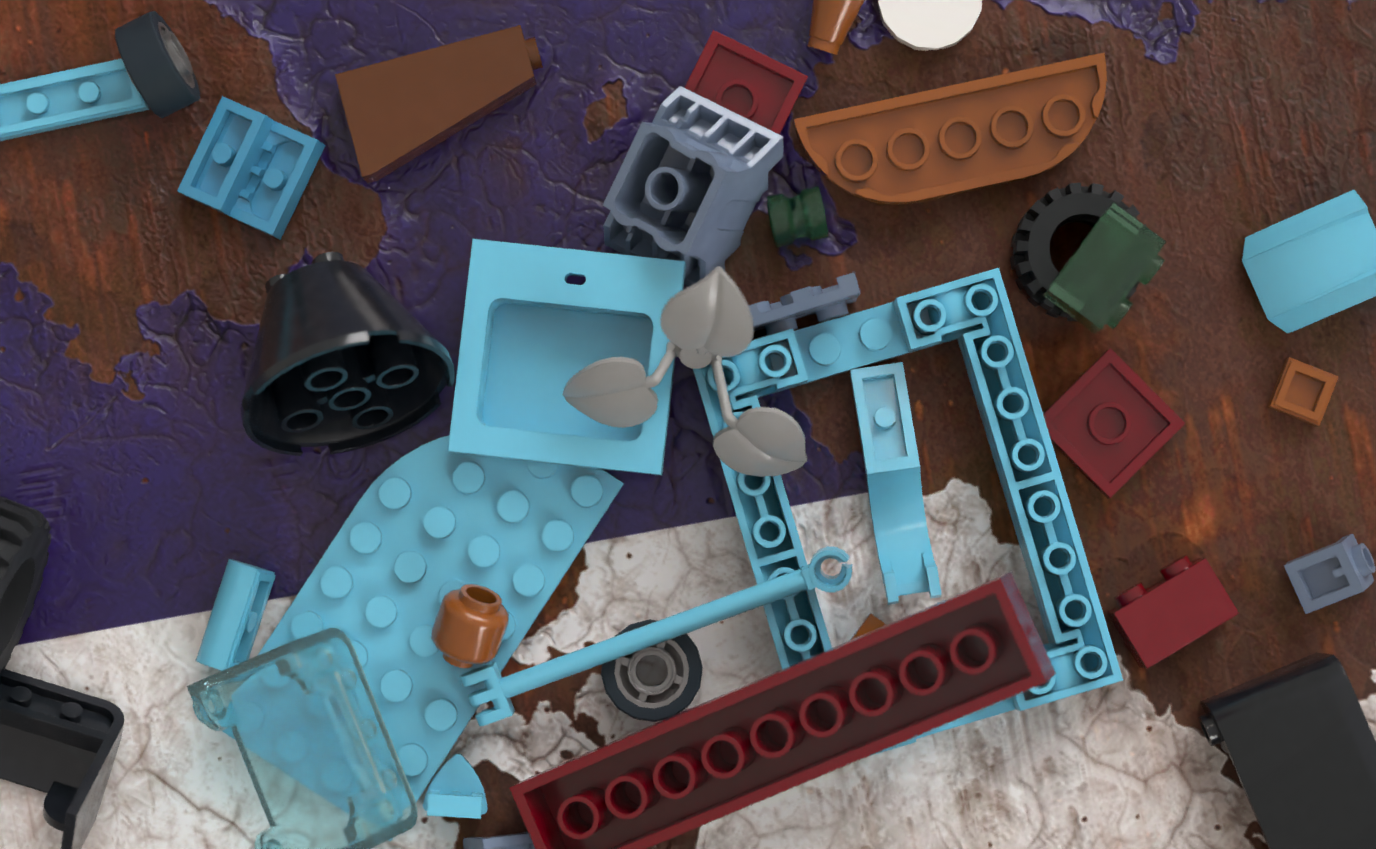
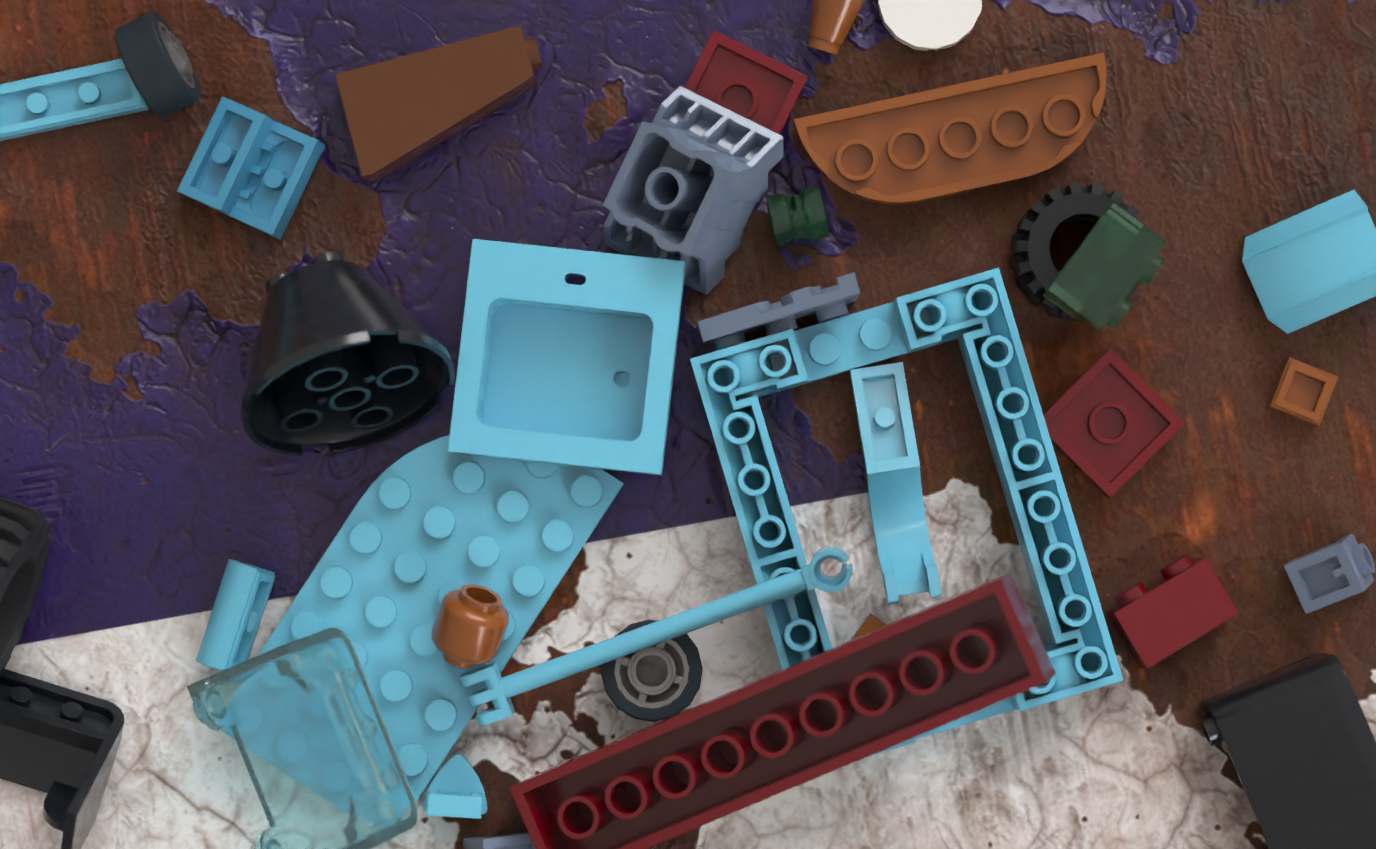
light grey plant [563,267,807,477] -> none

